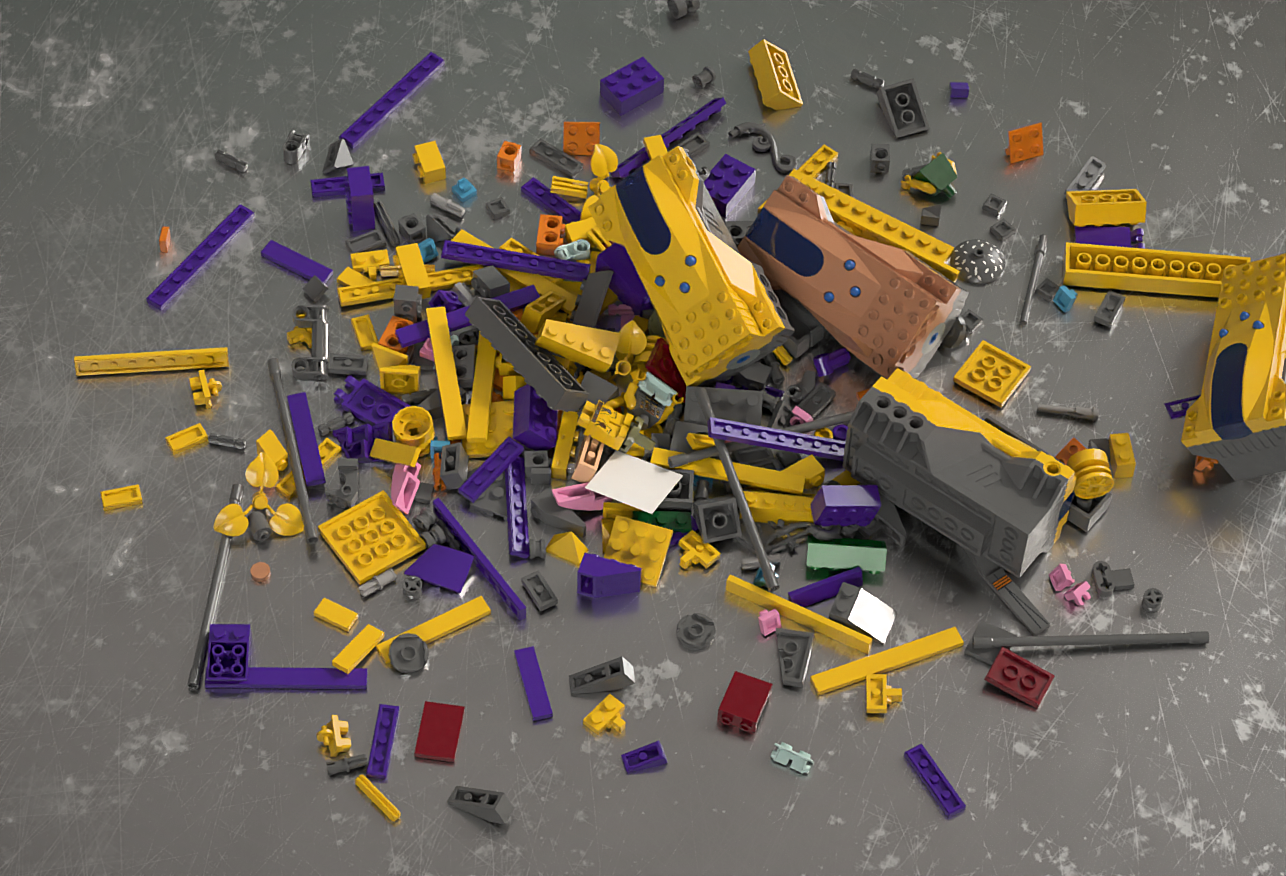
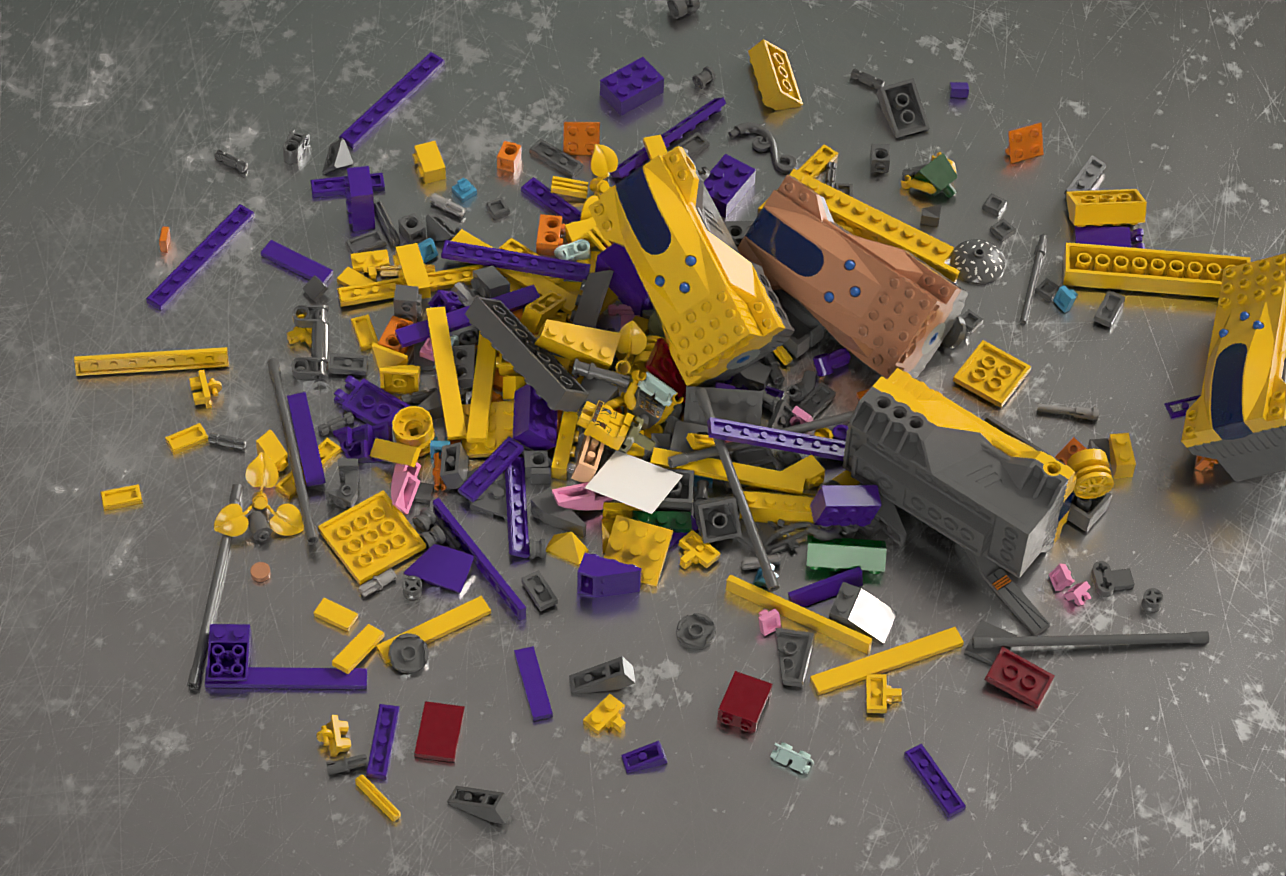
none -> dark grey pin [571,358,630,388]

